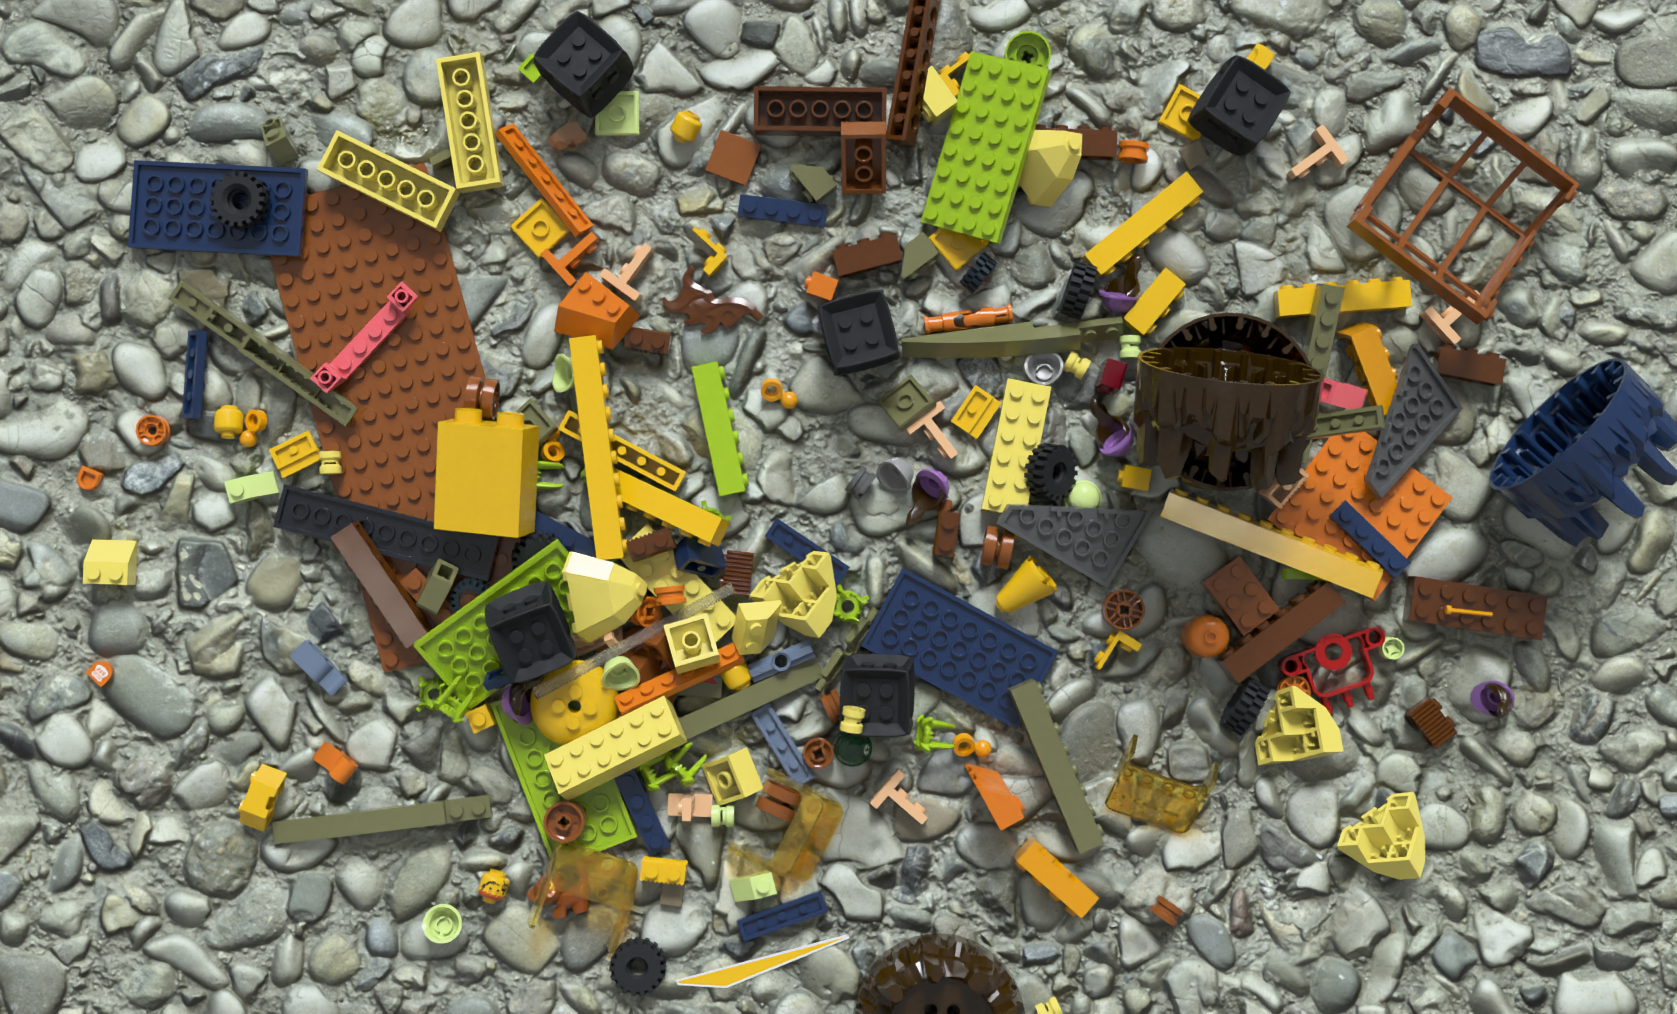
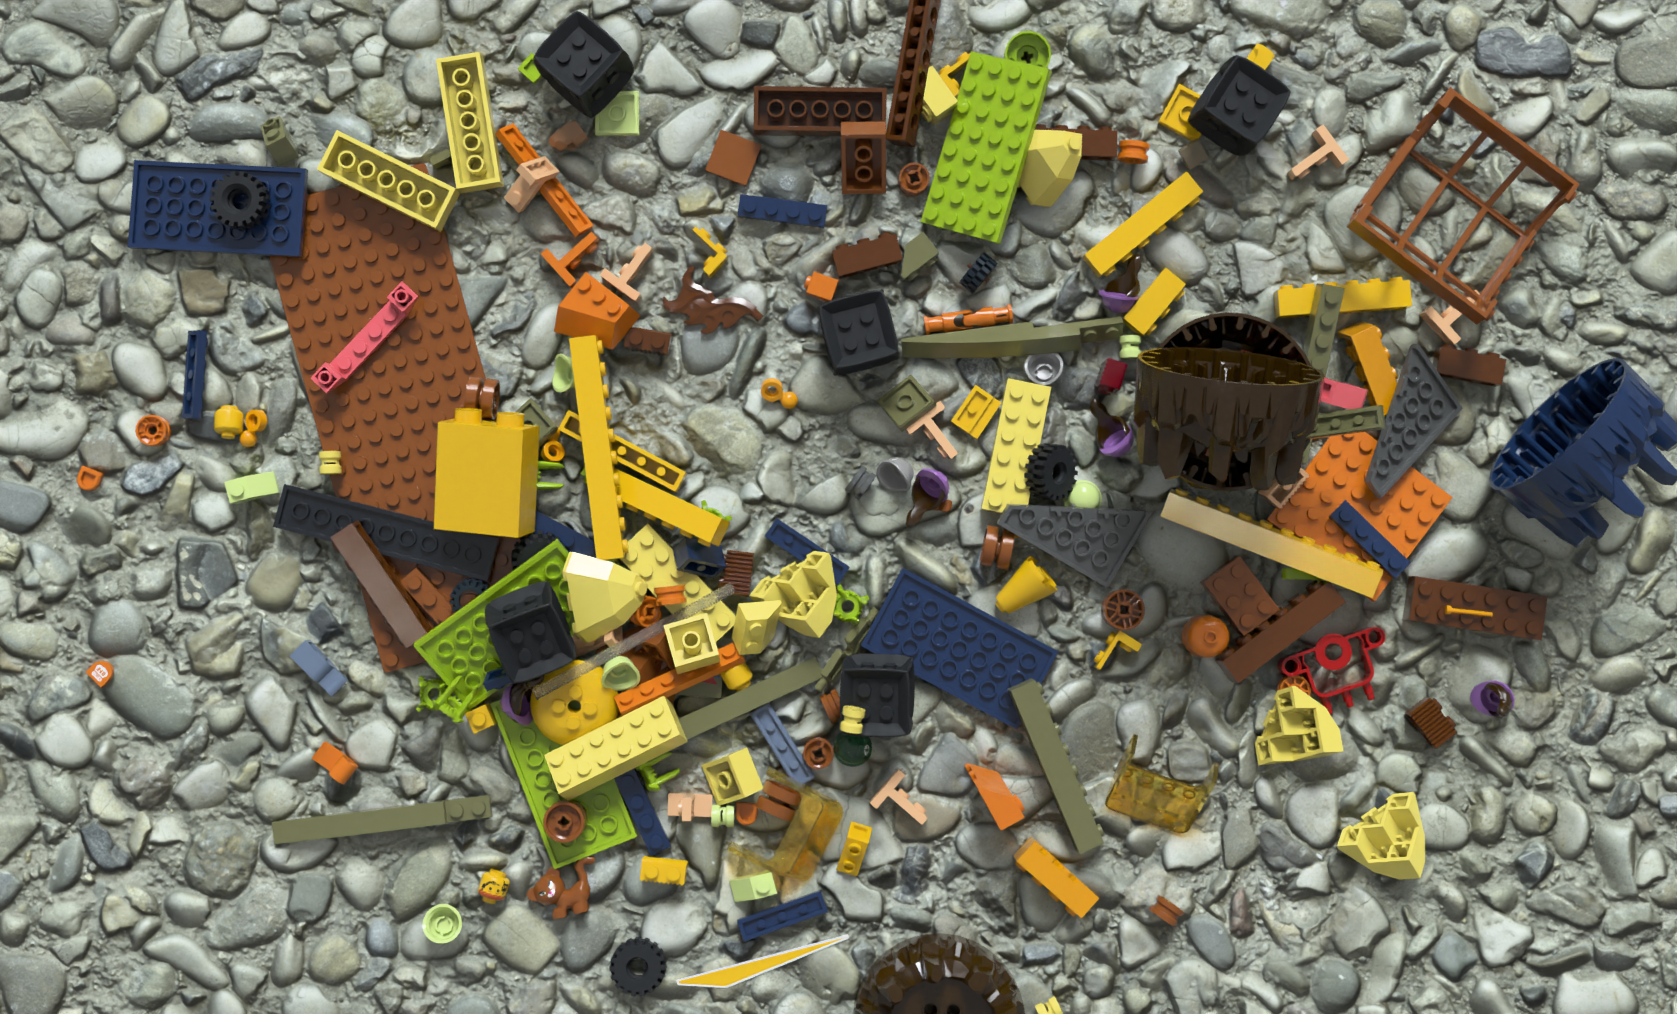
light yellow slope [83,540,138,585] -> none
olive slope [168,281,359,426] -> none
yellow brick [238,764,287,832] -> none
yellow plate [269,430,321,479] -> none
olive slope [416,559,459,615] -> none
yellow tile [510,198,571,259] -> none
clear yellow windscreen [527,842,639,954] -> none
reddish brown brick [626,527,677,562] -> none
dark tan tile [660,882,685,907] -> none
lime piece [663,742,707,786] -> none
yellow head [670,109,702,144] -> none
lime brick [691,361,749,497] -> none
sand blue piece [747,639,816,683] -> none
olive slope [789,164,837,204] -> none
lime piece [914,714,956,754] -> none
yellow tile [928,228,989,272] -> none
reddish brown brick [932,510,961,557] -> none
light orange plate [952,733,992,757] -> none
black tyre [1059,260,1097,320] -> none
light yellow wheel [1063,351,1091,380] -> none
yellow brick [1117,465,1152,492] -> none
black tyre [1219,677,1269,736] -> none
yellowish green wheel [1377,637,1404,660] -> none
none -> light nougat bracket [504,156,560,213]
none -> orange tile [735,802,758,825]
none -> yellow bracket [836,821,872,876]
none -> dark orange wheel [898,163,930,197]

